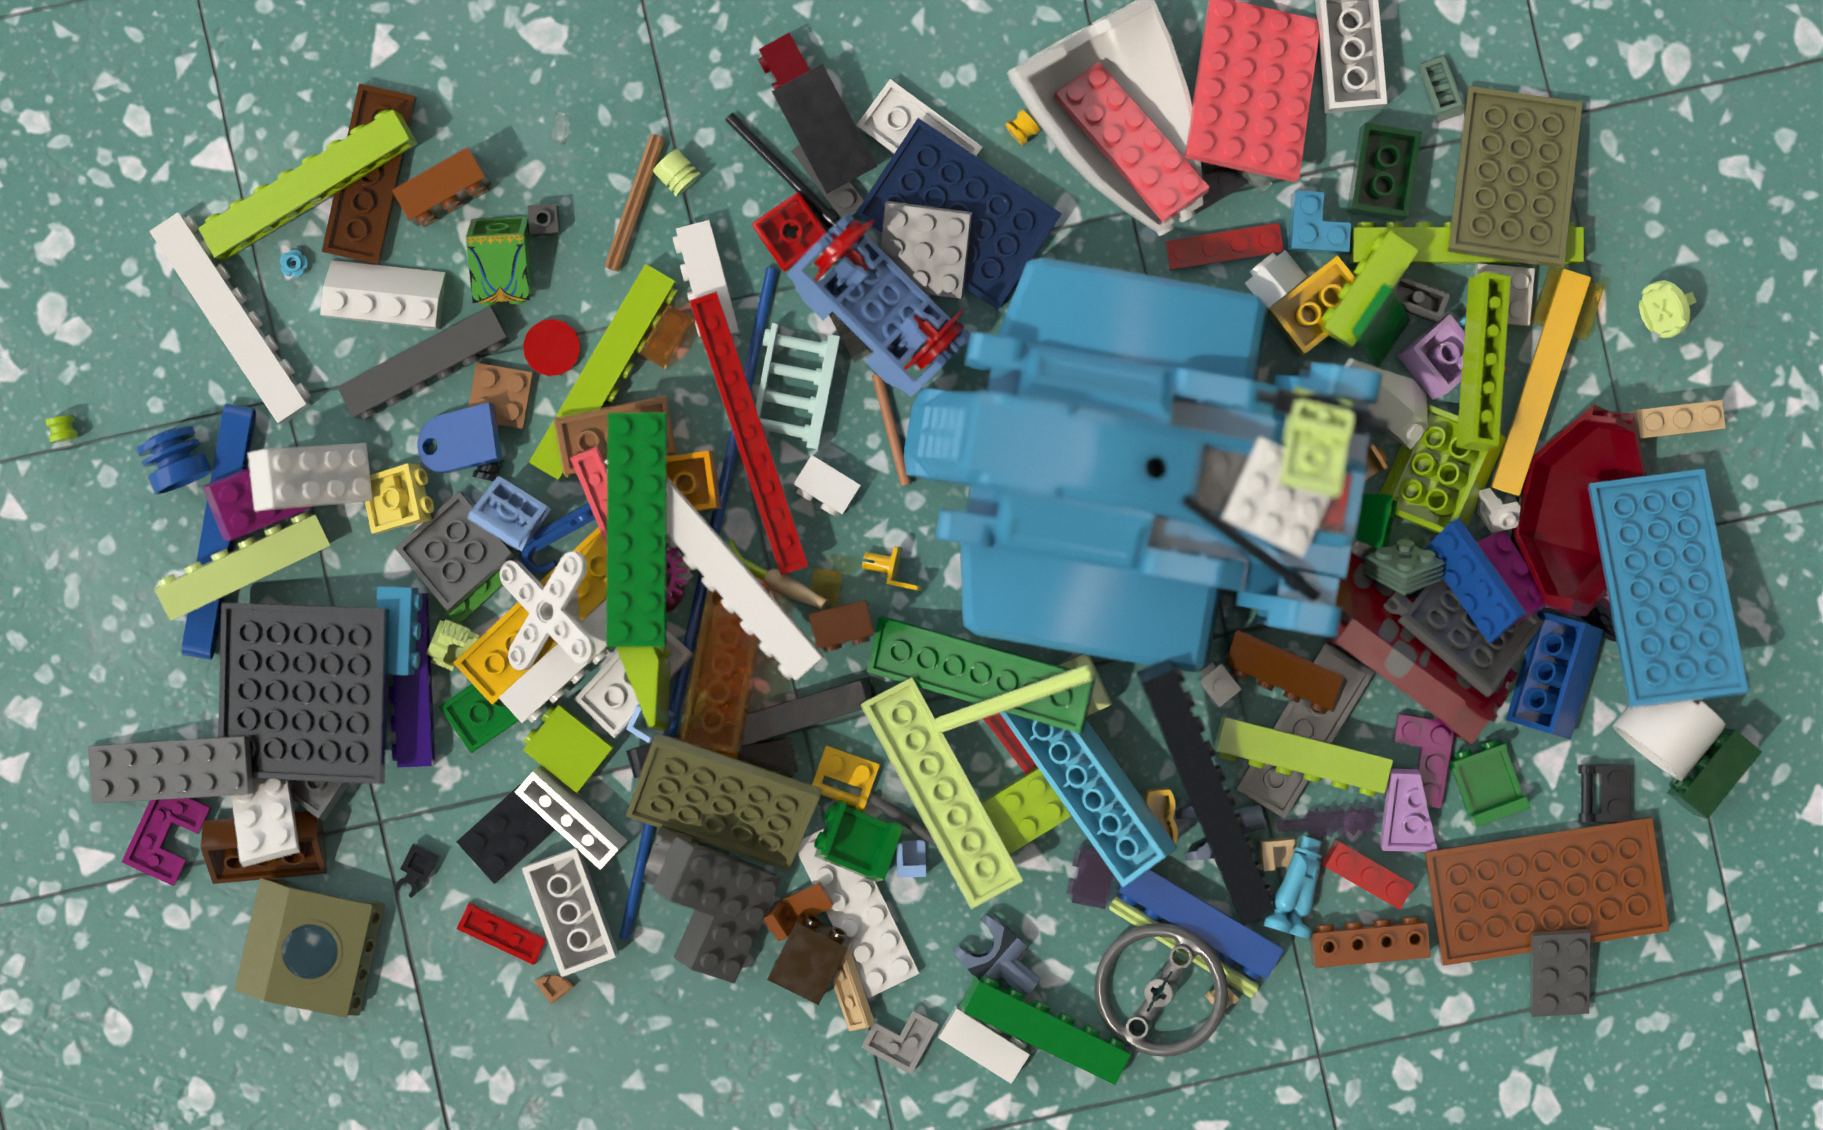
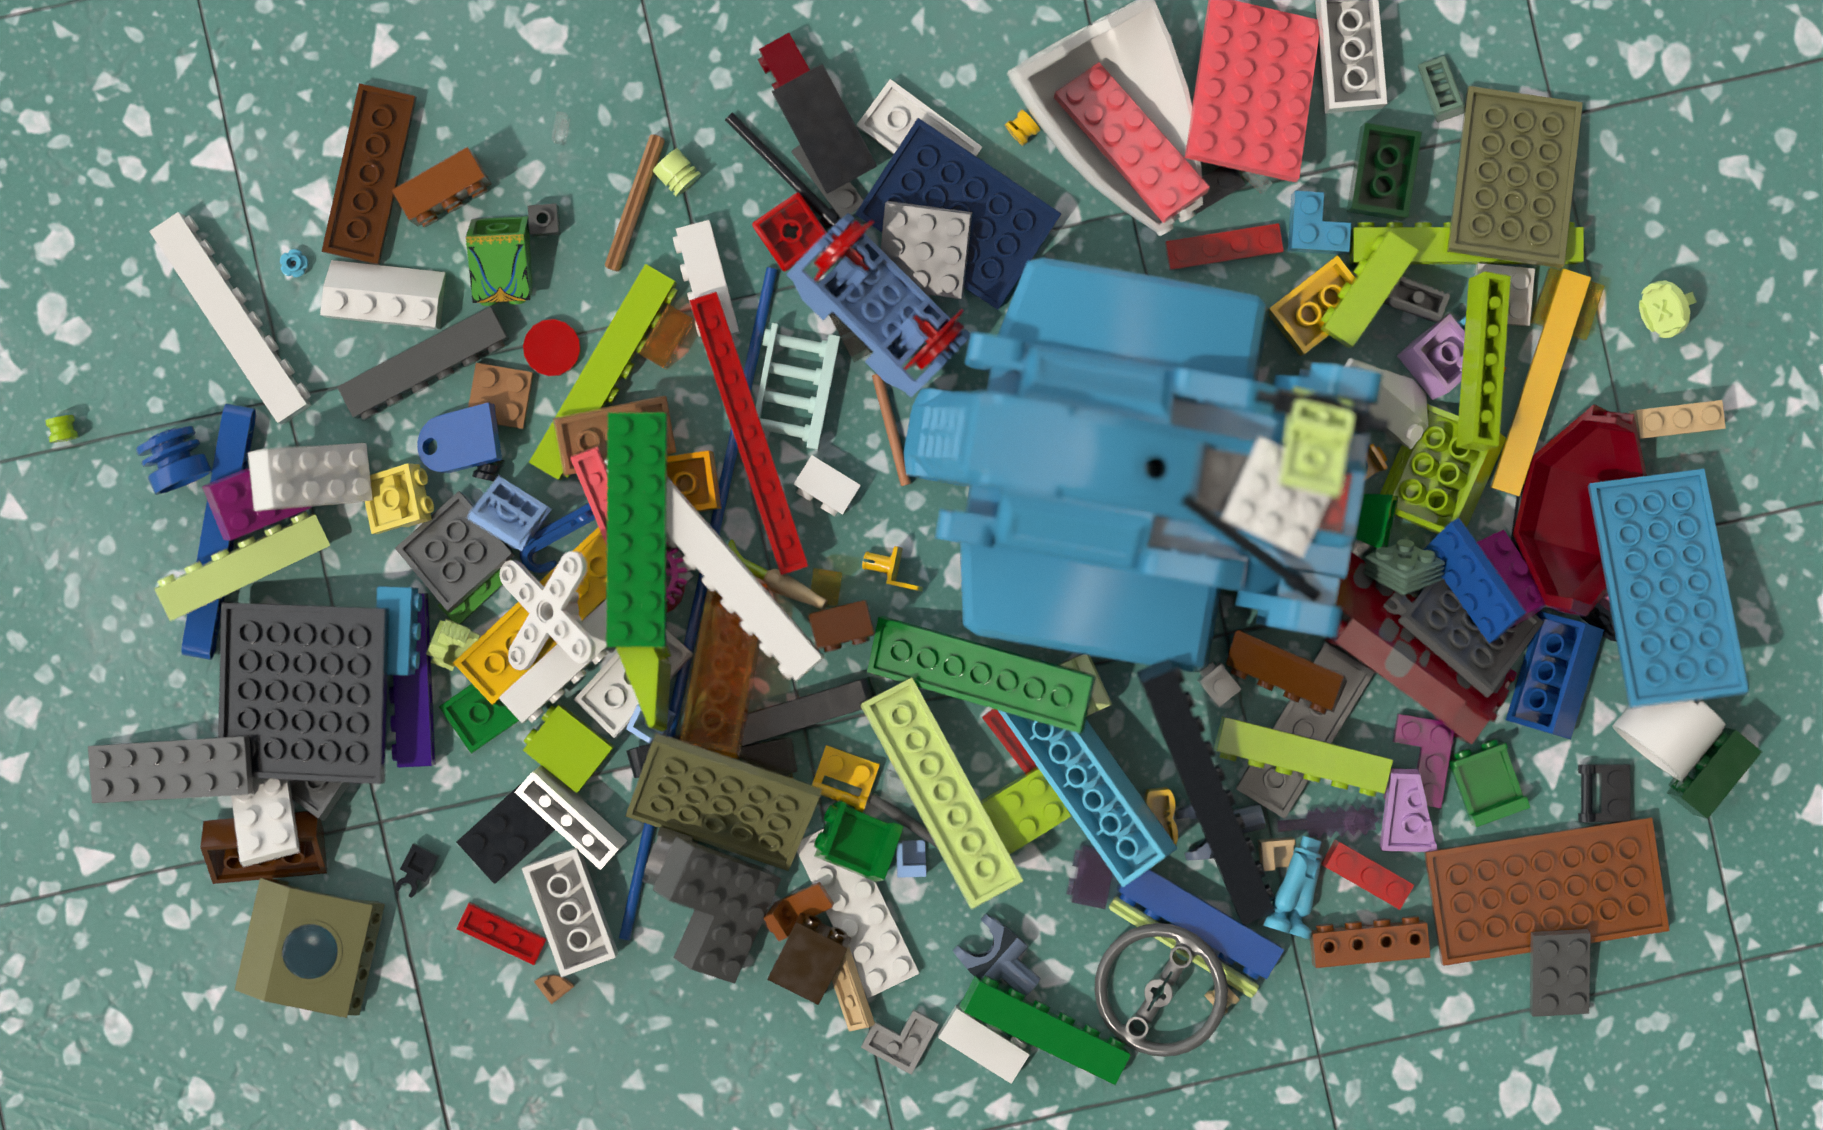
magenta plate [121,798,212,886] -> none
lime brick [198,109,418,261] -> none
yellowish green axle [935,665,1094,733] -> none
white brick [1245,250,1307,309] -> none
green tile [1351,283,1410,367] -> none
white bracket [1477,488,1520,533] -> none

